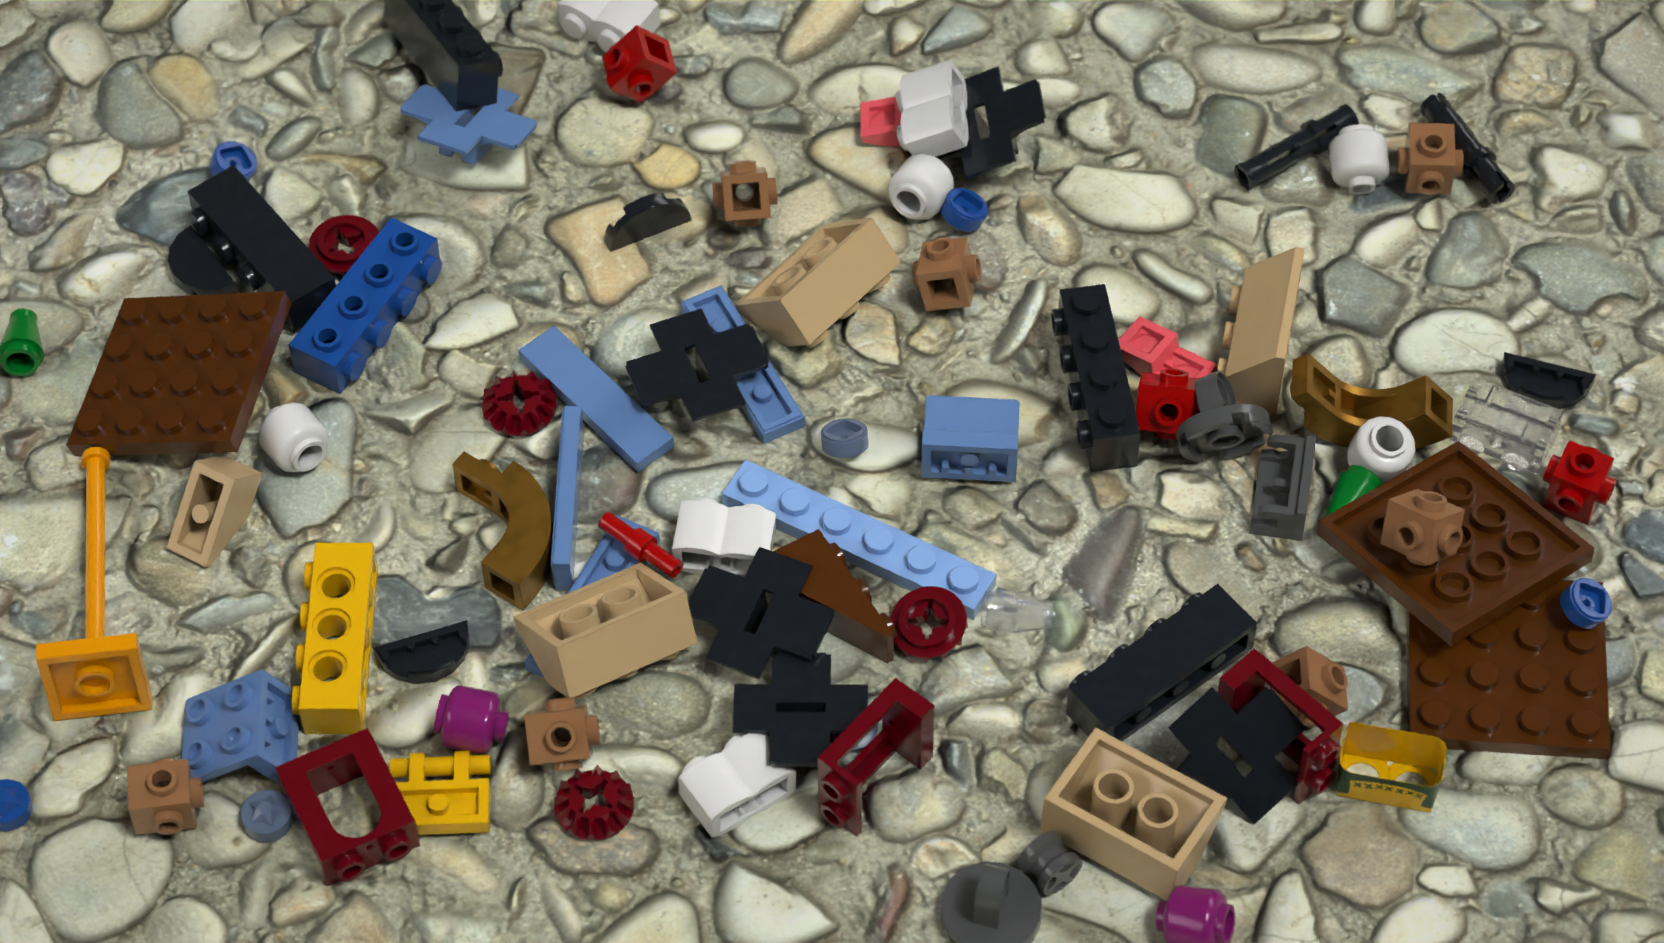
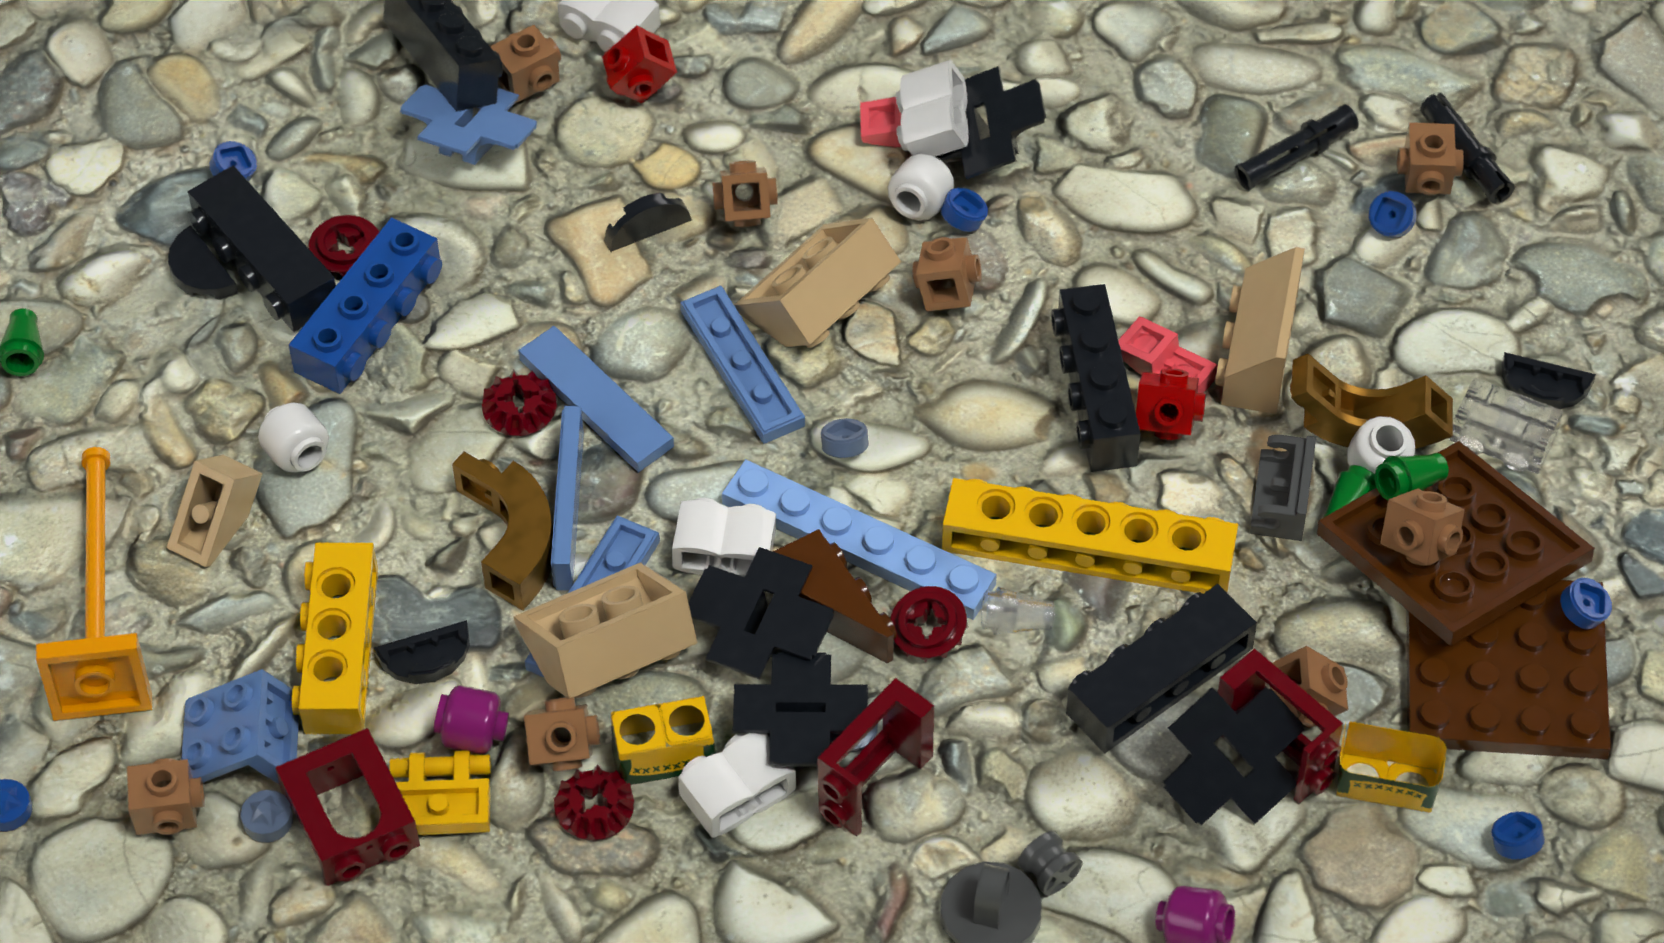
reddish brown plate [66,291,292,456] -> none
red bar [598,512,684,578] -> none
black piece [625,308,769,422] -> none
medium blue bracket [921,395,1020,482] -> none
tan slope [1040,727,1227,900] -> none
dark grey tile [1176,371,1273,462] -> none
white head [1329,124,1390,195] -> none
red brick [1542,440,1617,525] -> none
none -> medium nougat brick [490,25,561,103]
none -> yellow piece [611,696,716,785]
none -> yellow brick [942,478,1238,594]
none -> blue tile [1369,191,1417,238]
none -> green cone [1375,453,1449,500]
none -> blue tile [1491,812,1545,859]

